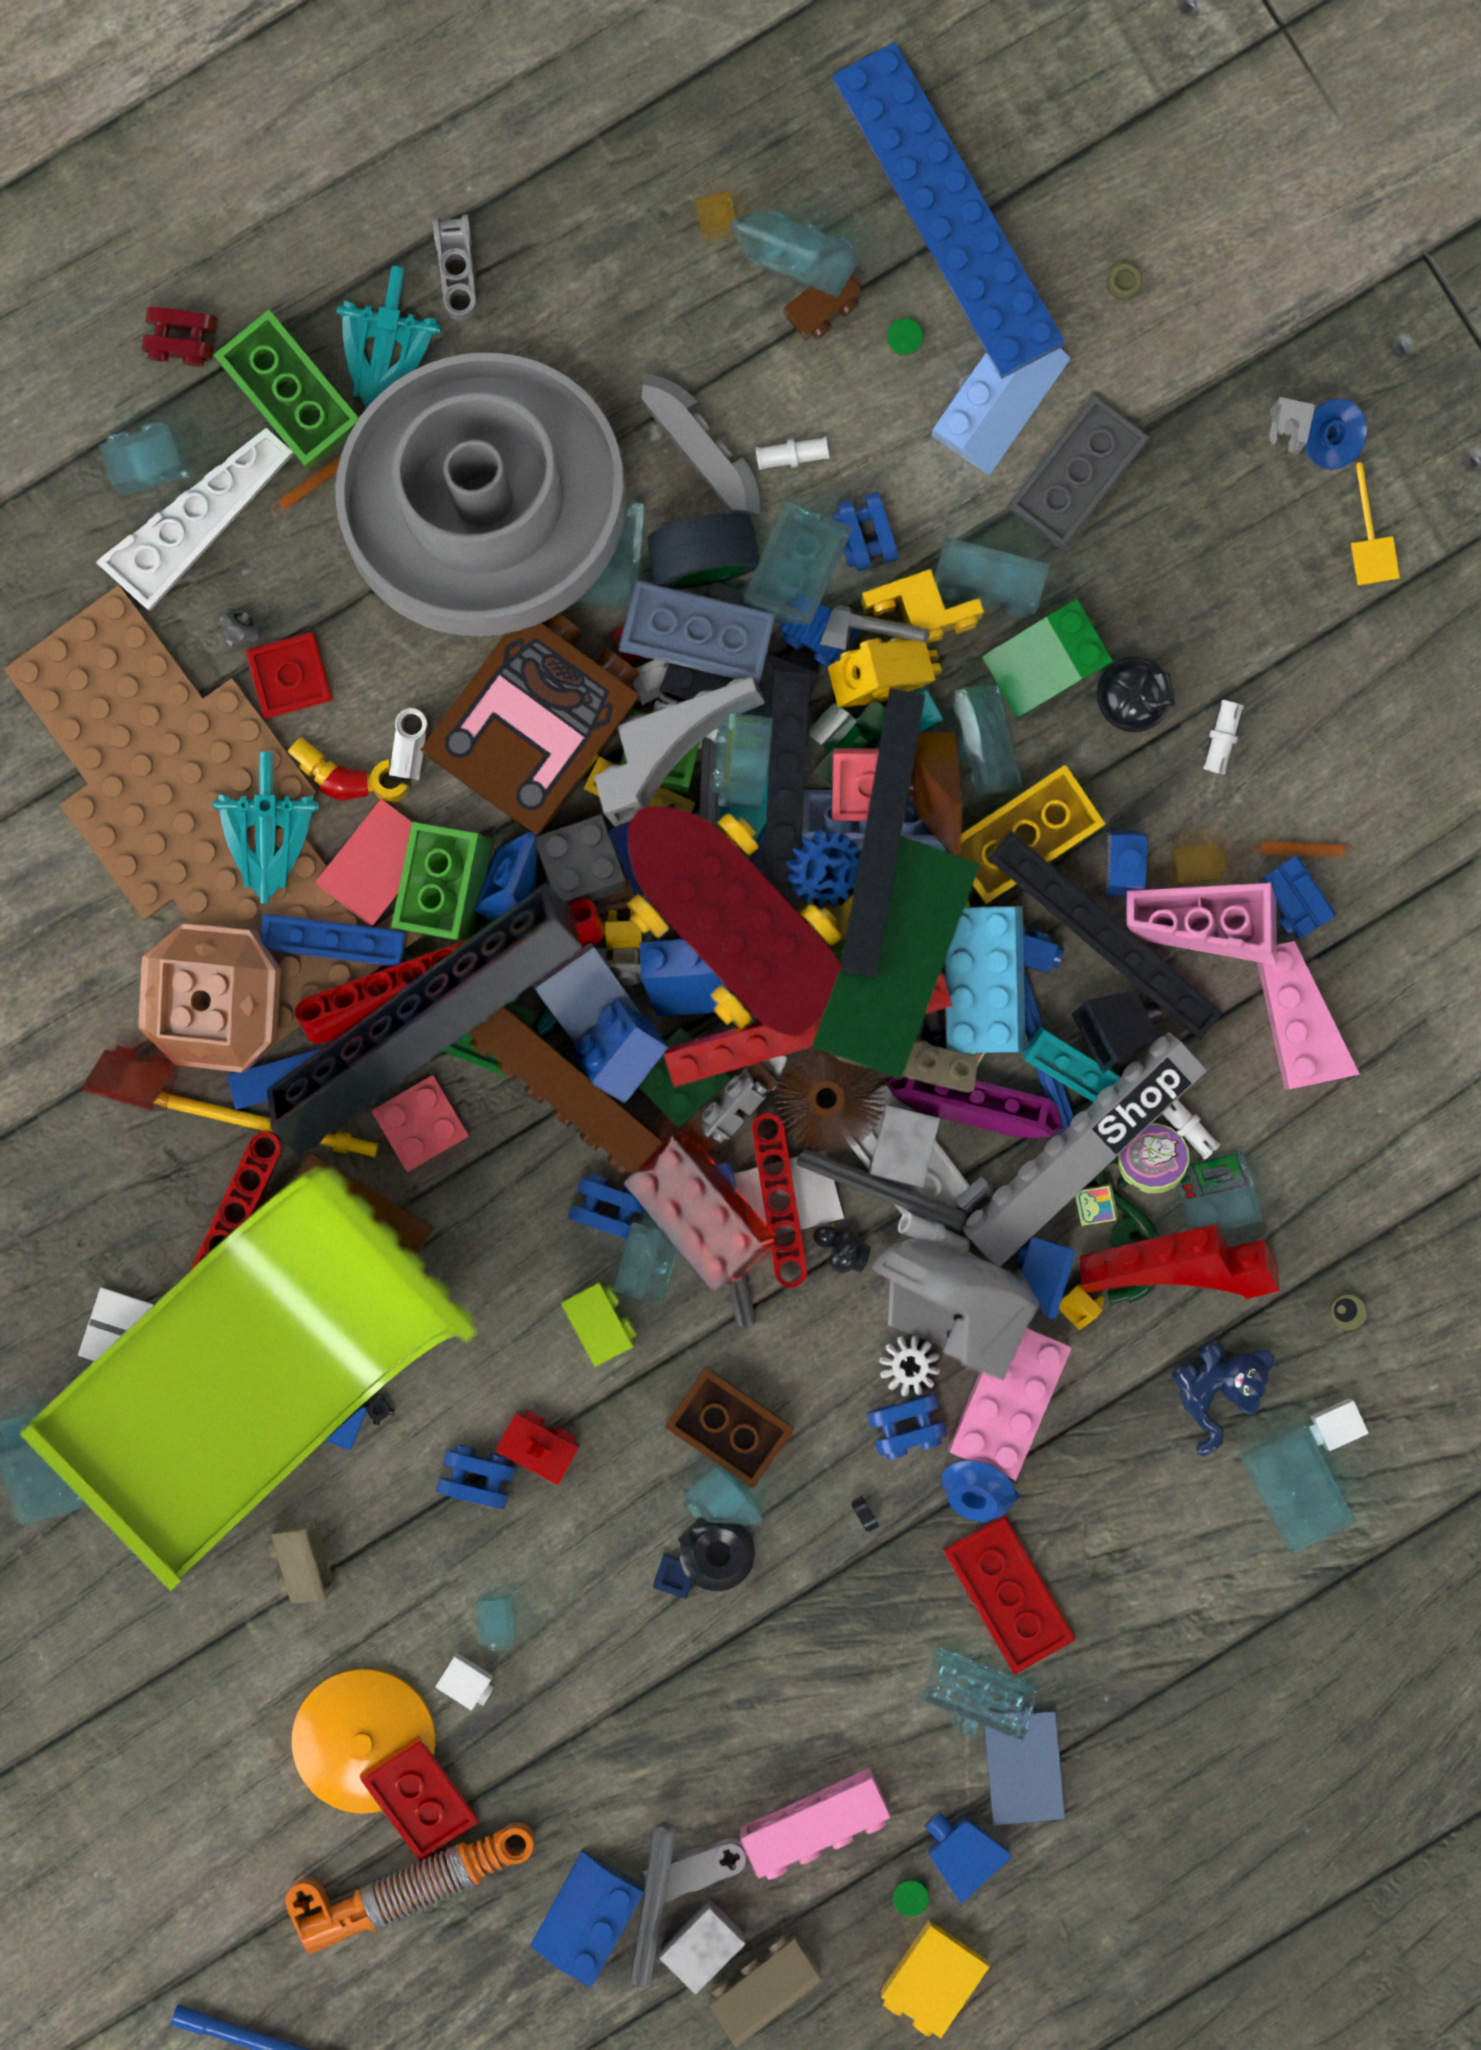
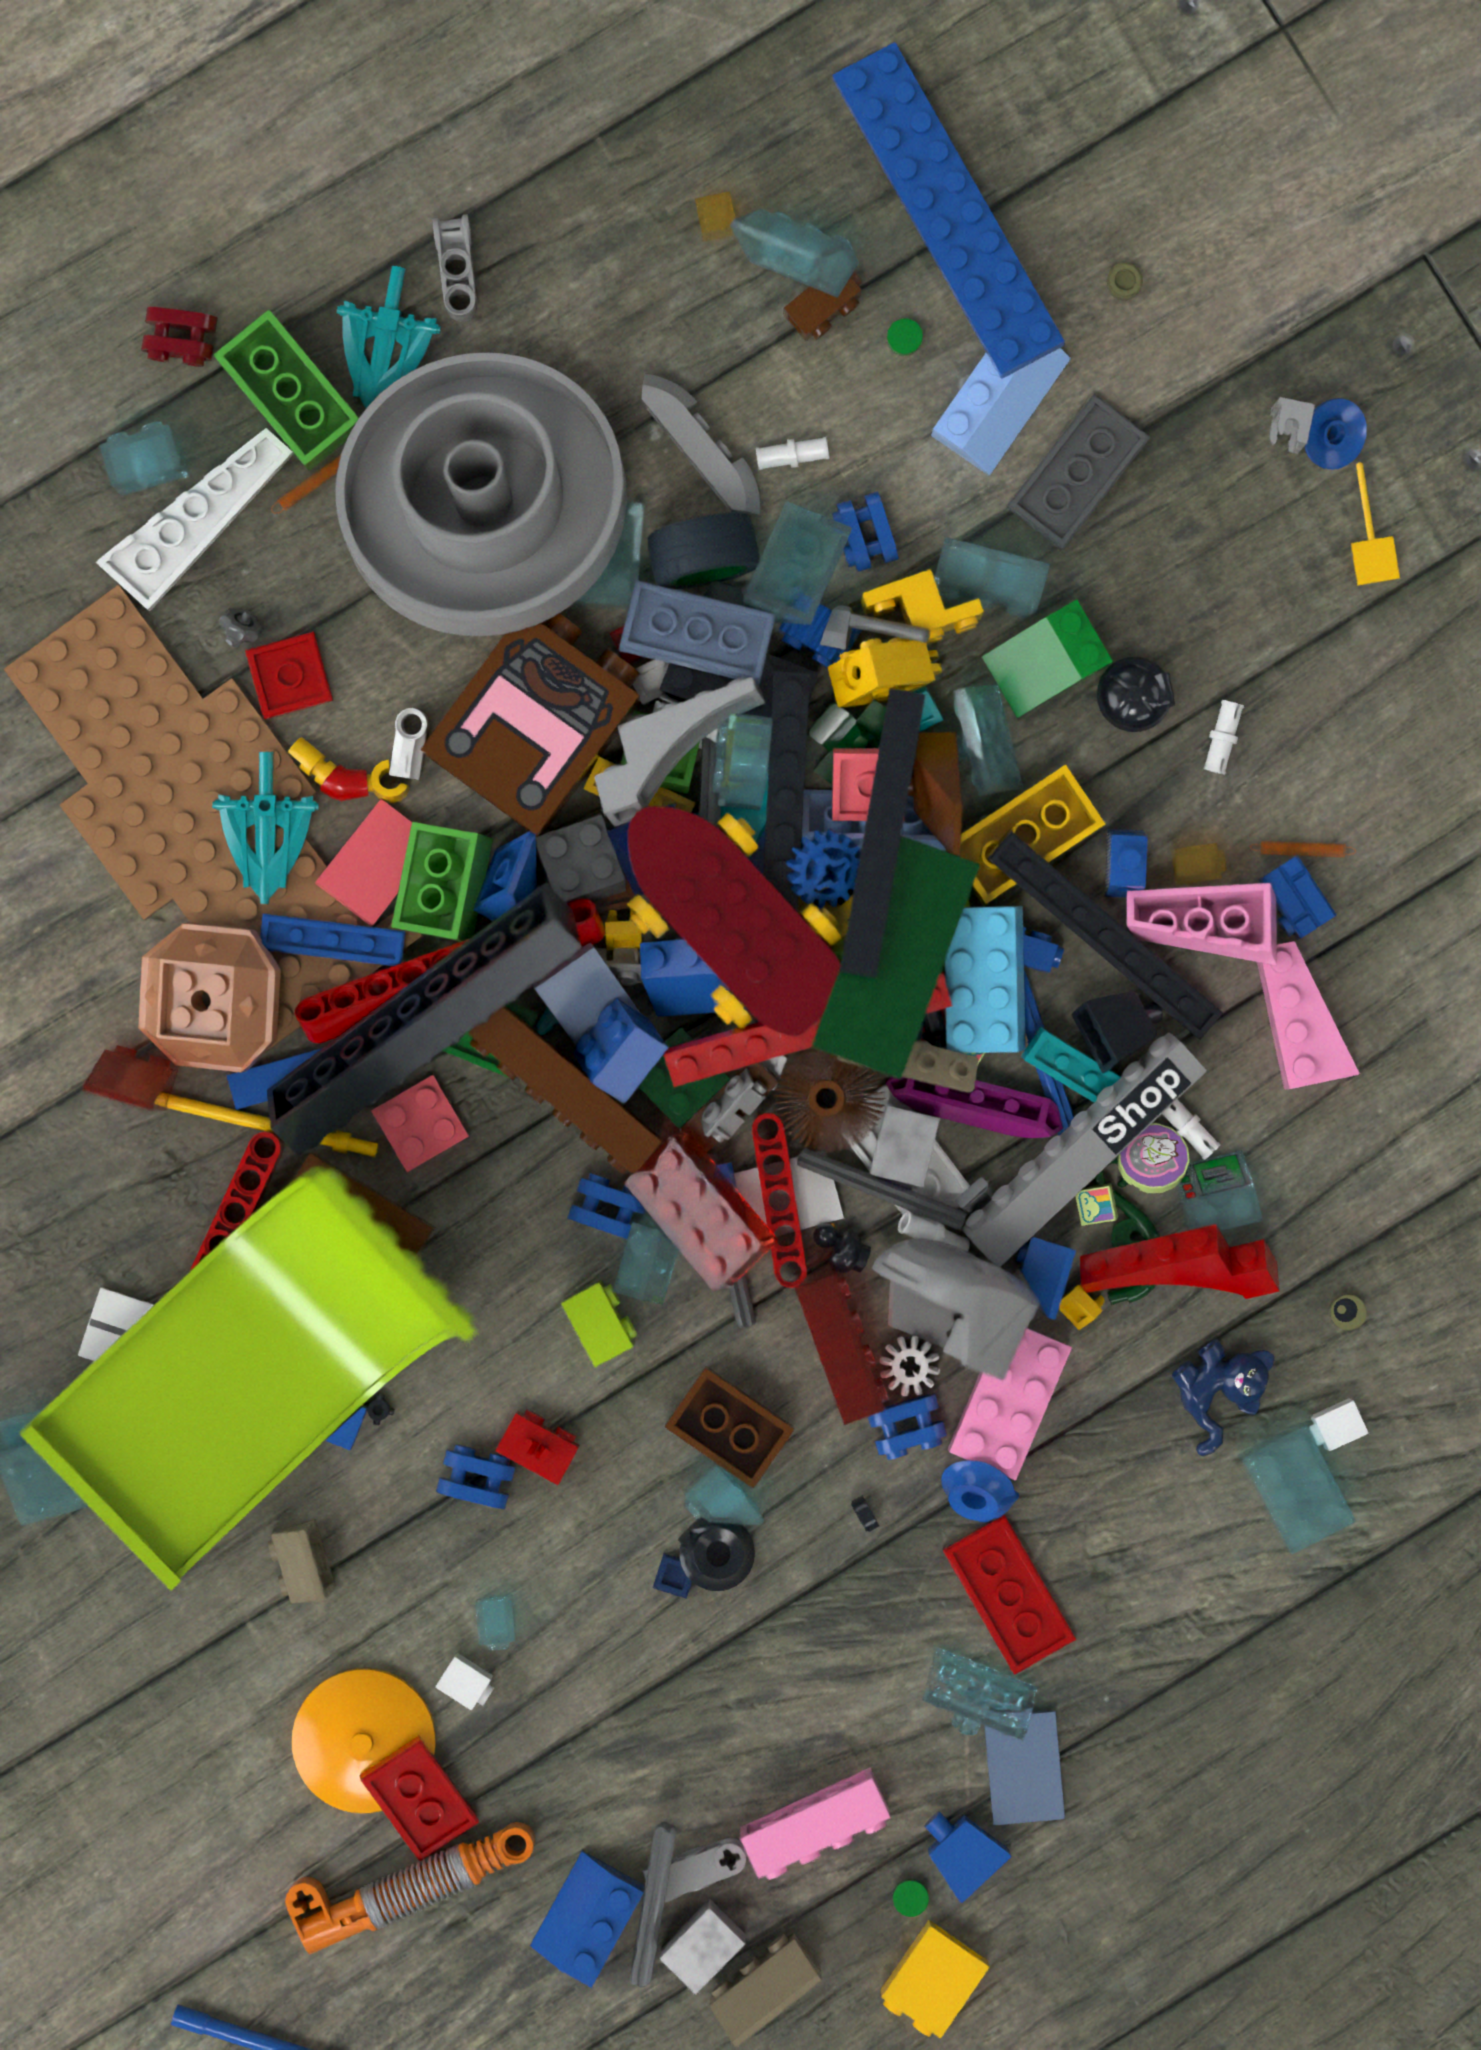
none -> clear red brick [795,1271,889,1425]

